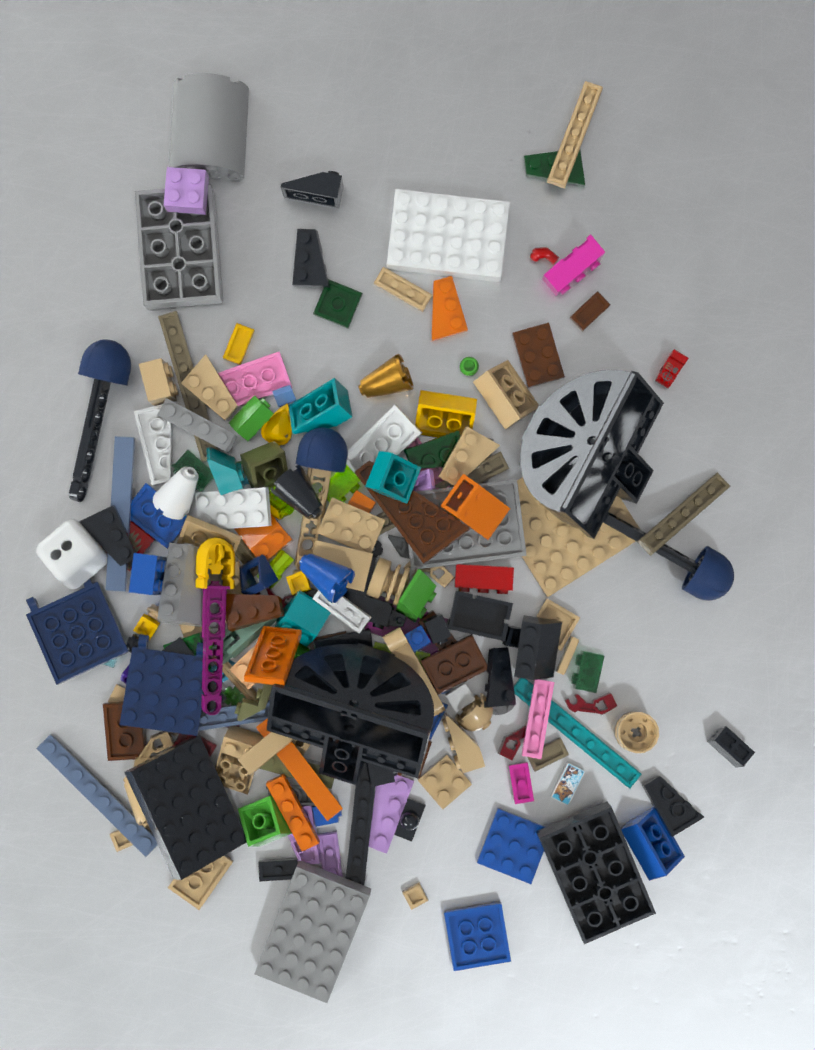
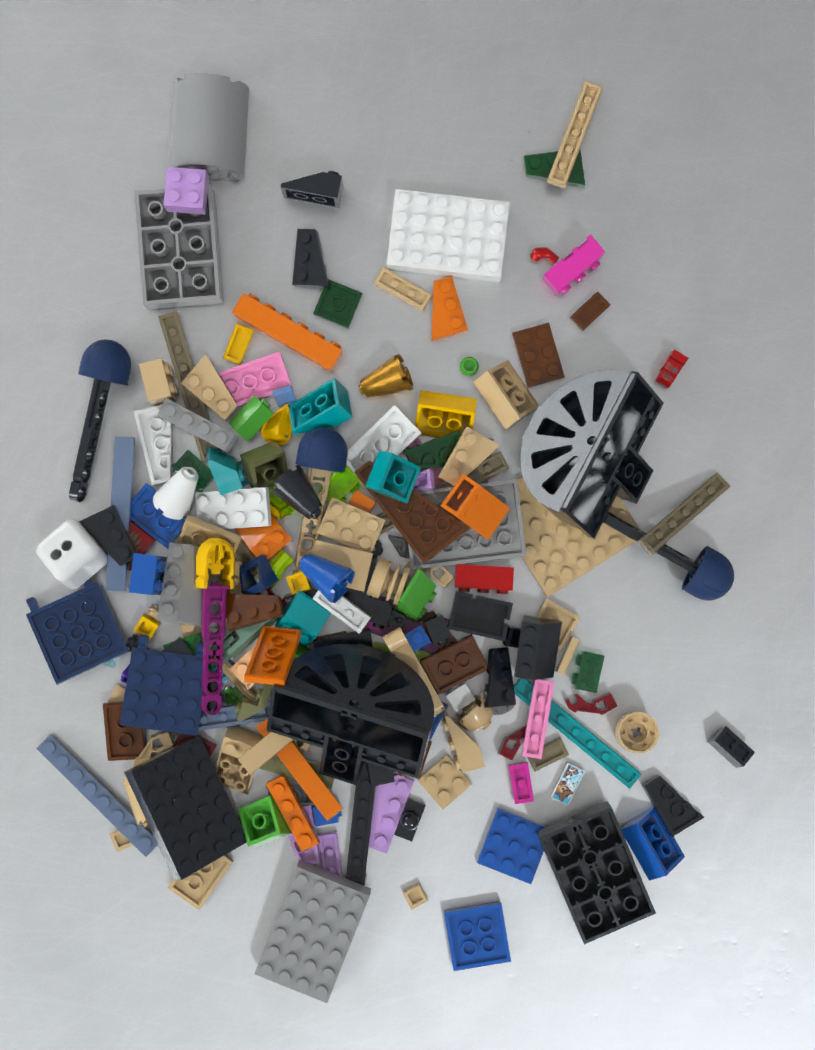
black plate [258,858,298,882] -> none
none -> orange brick [232,293,343,373]

